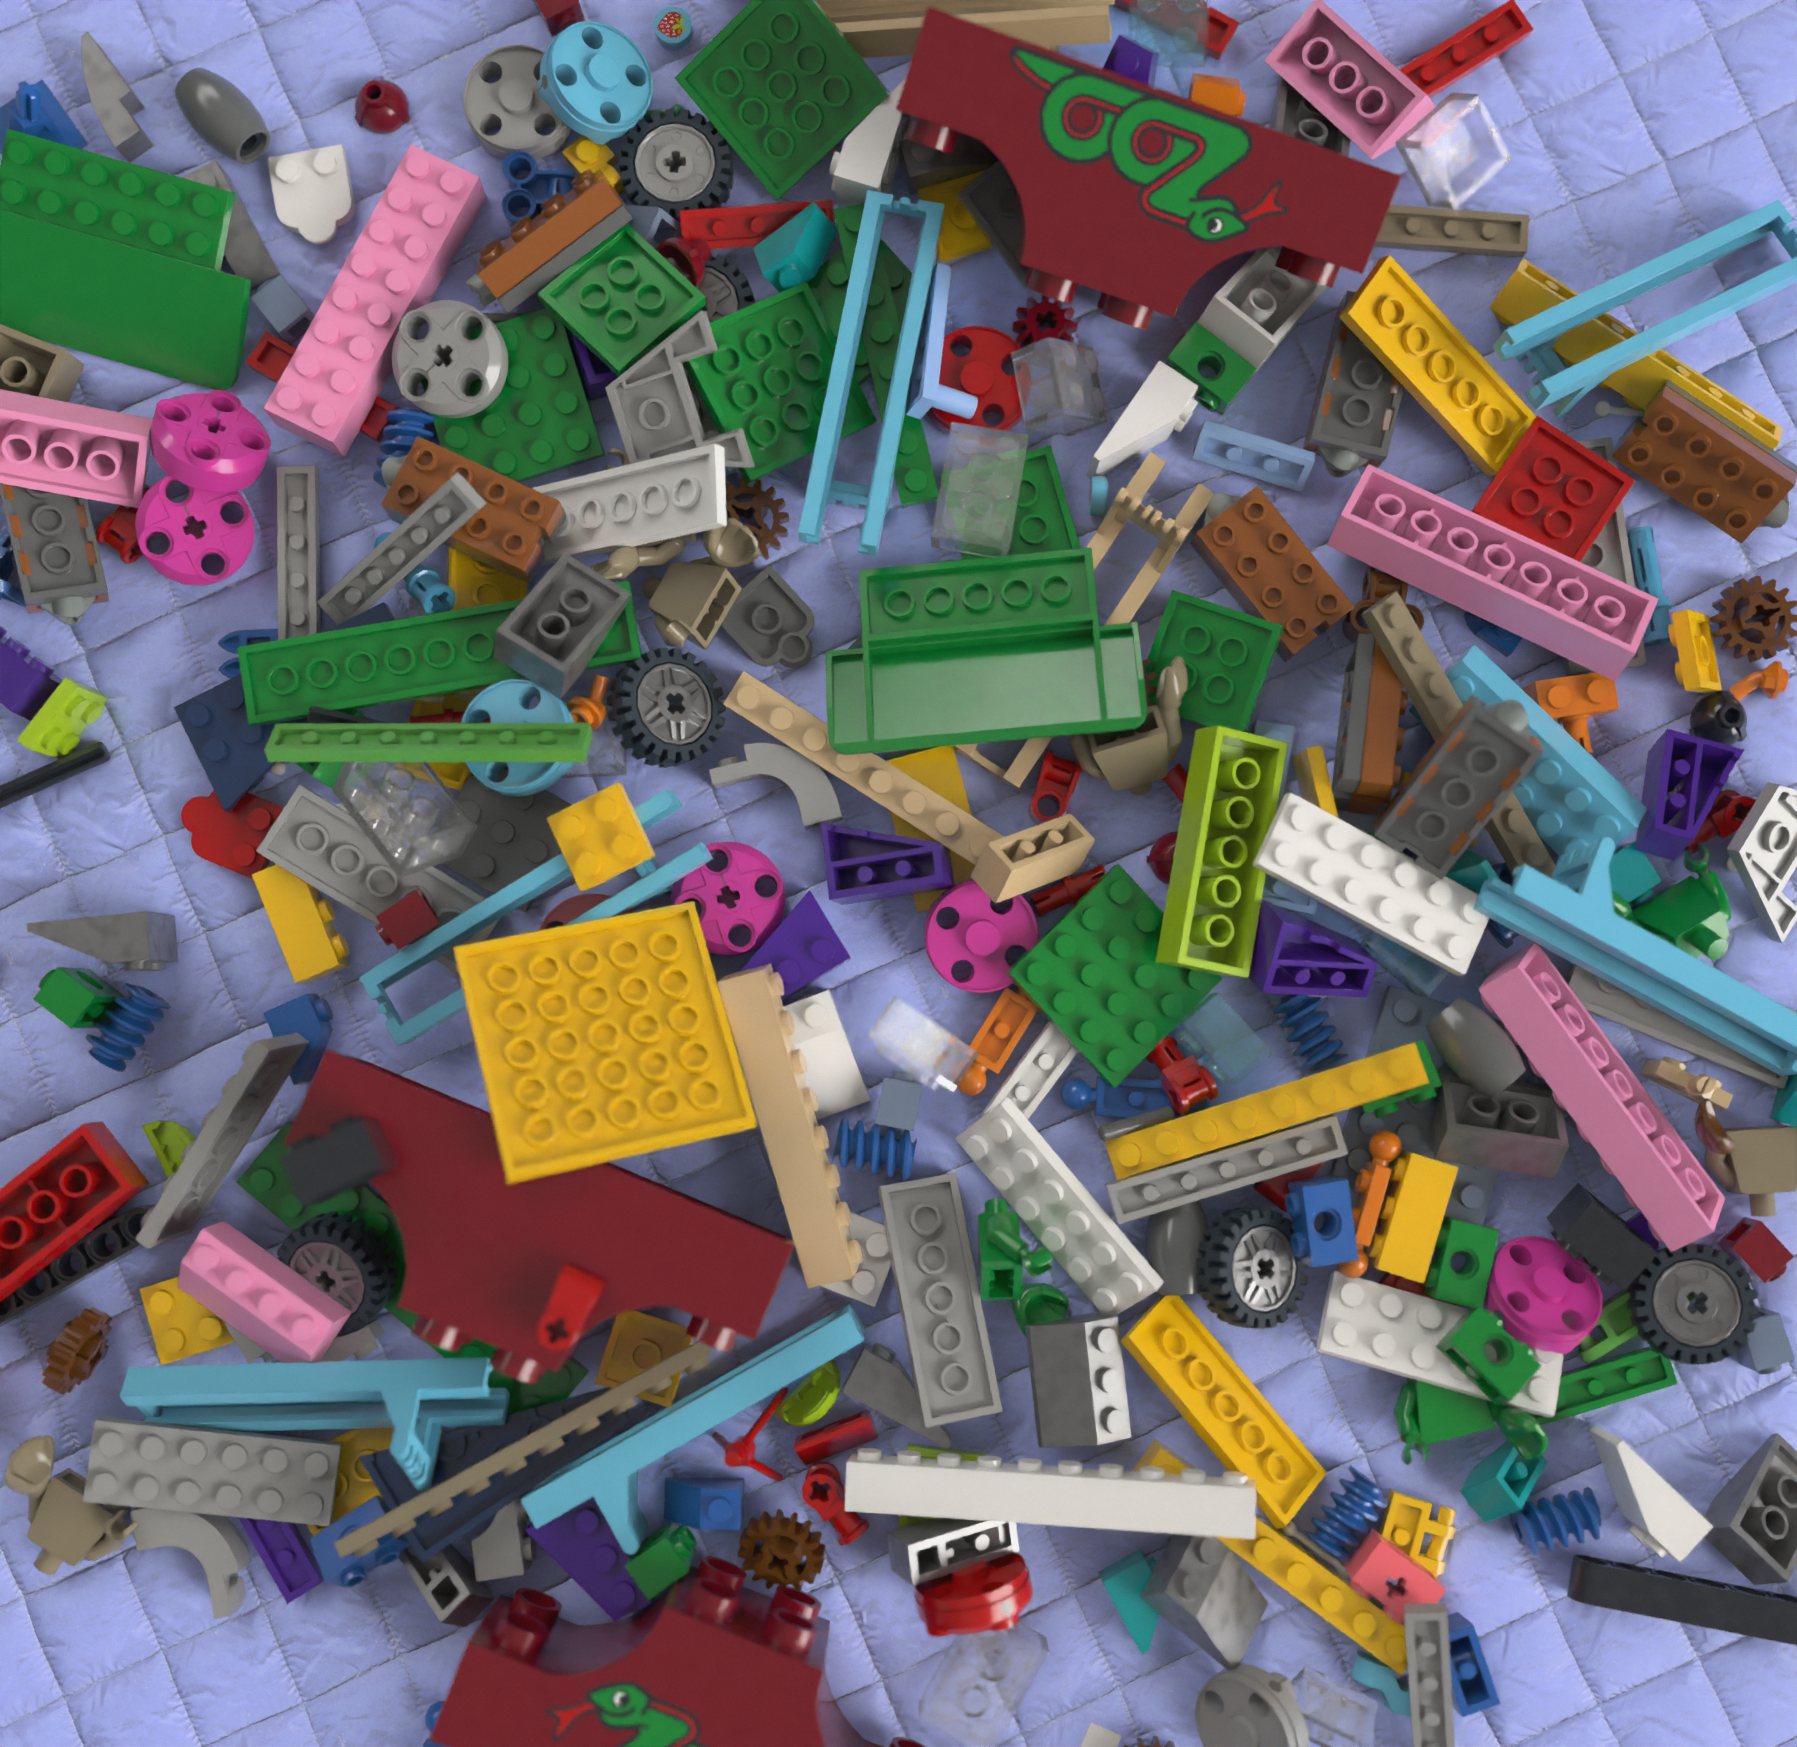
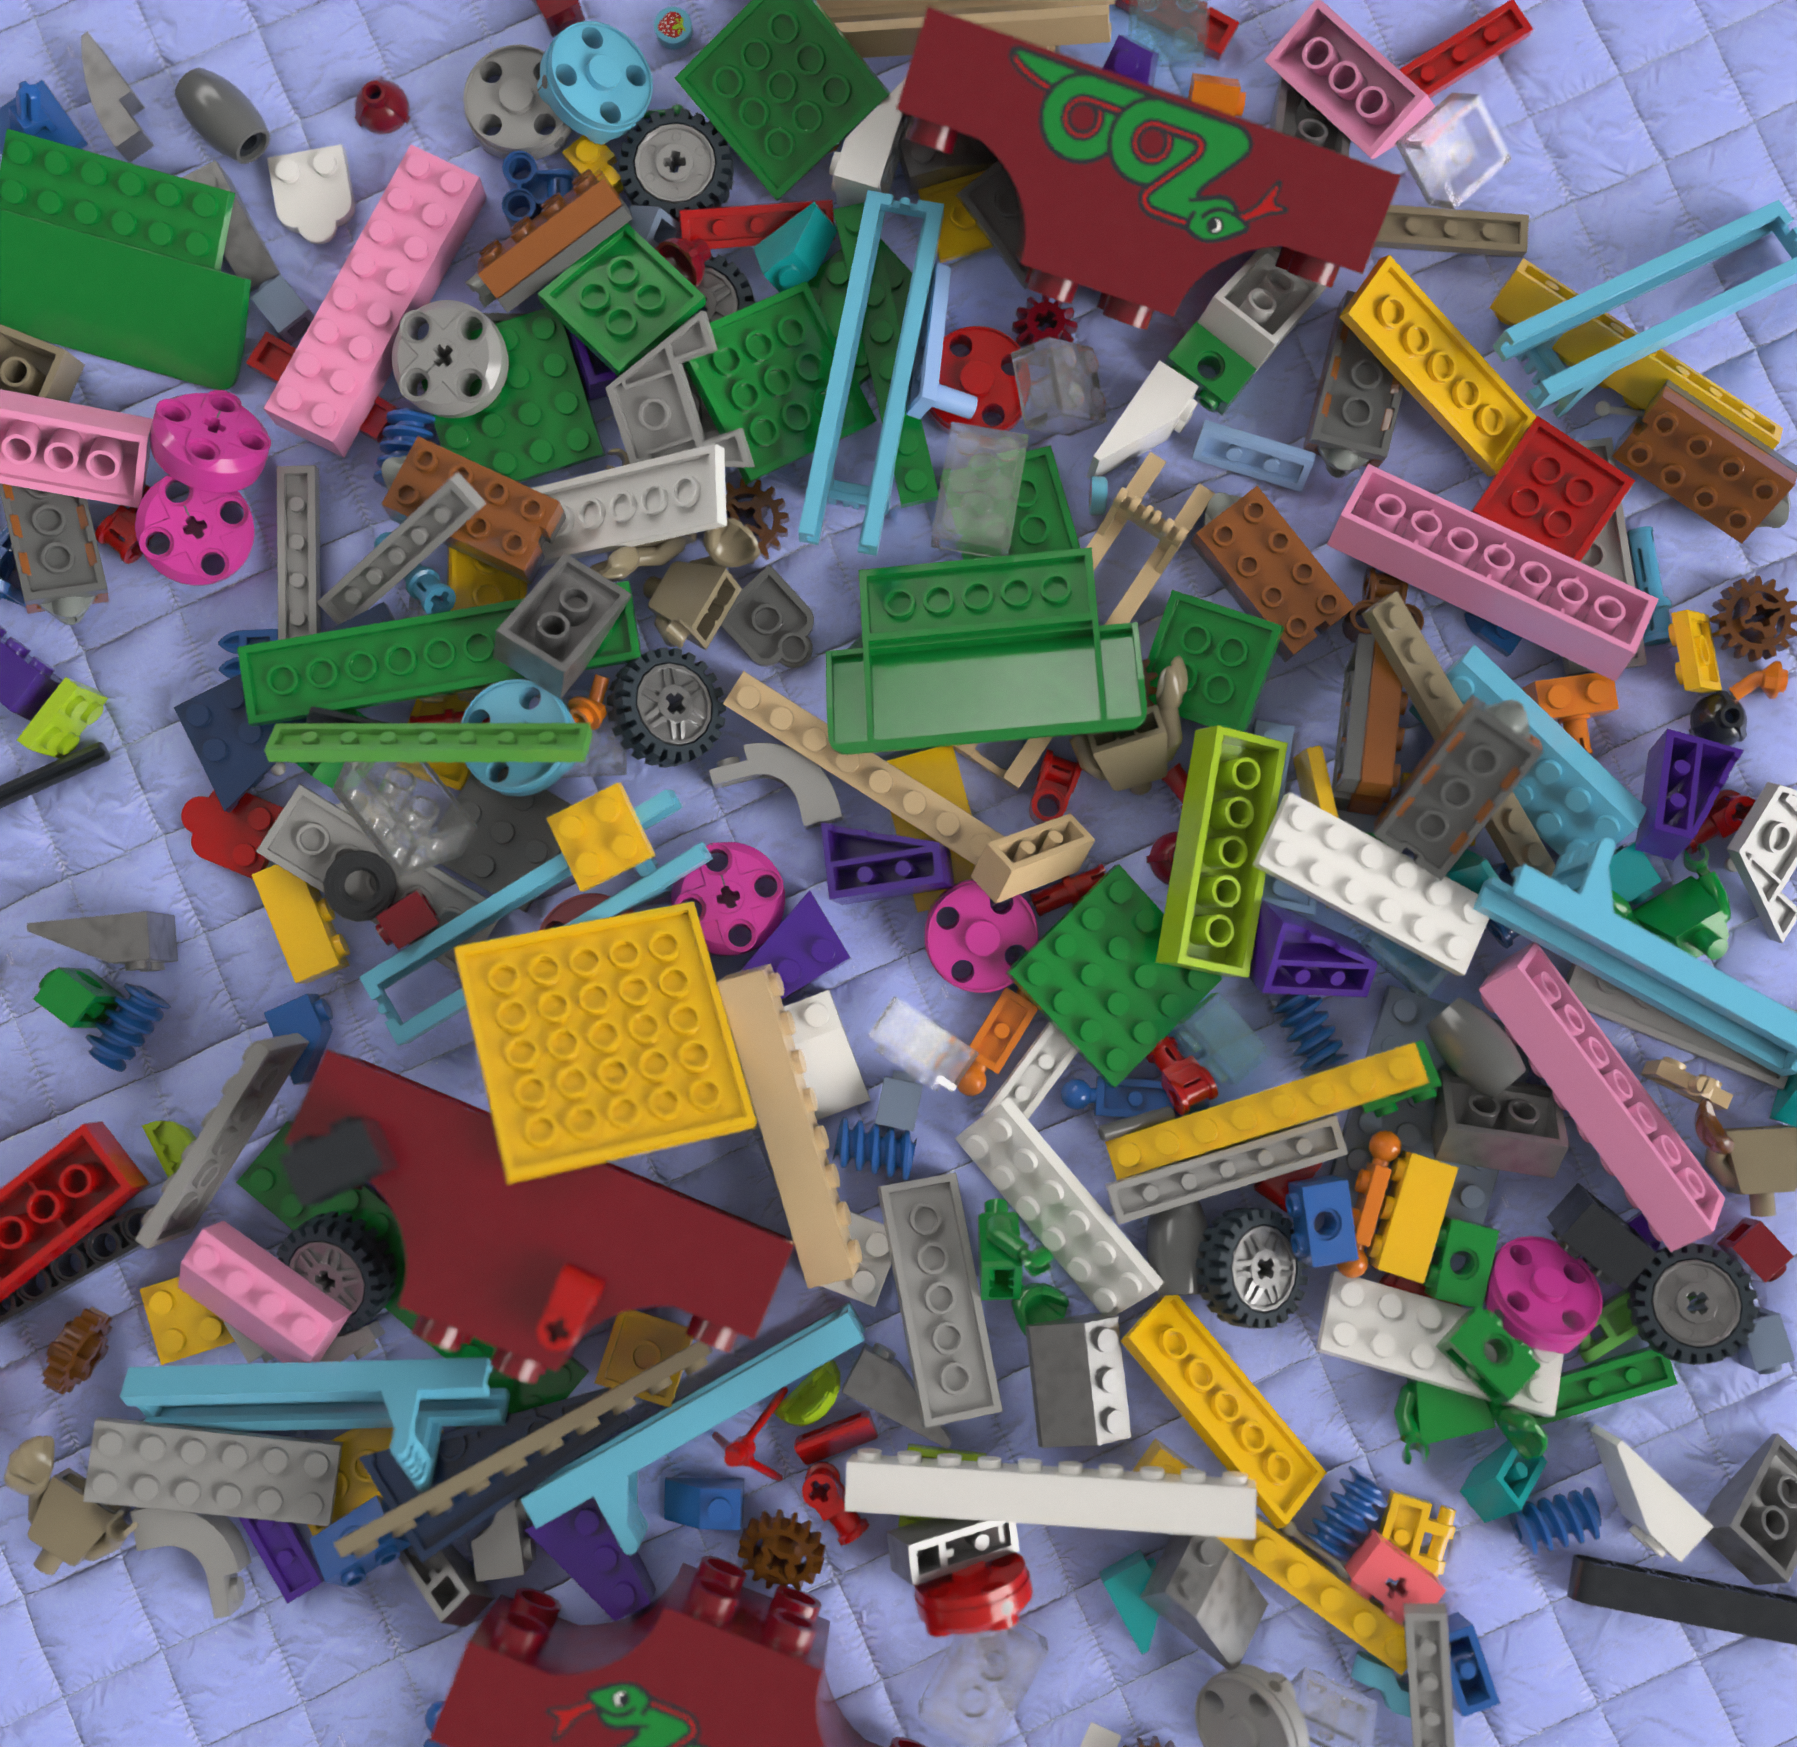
green brick [625,1521,697,1601] -> none
none -> black tyre [323,850,398,922]

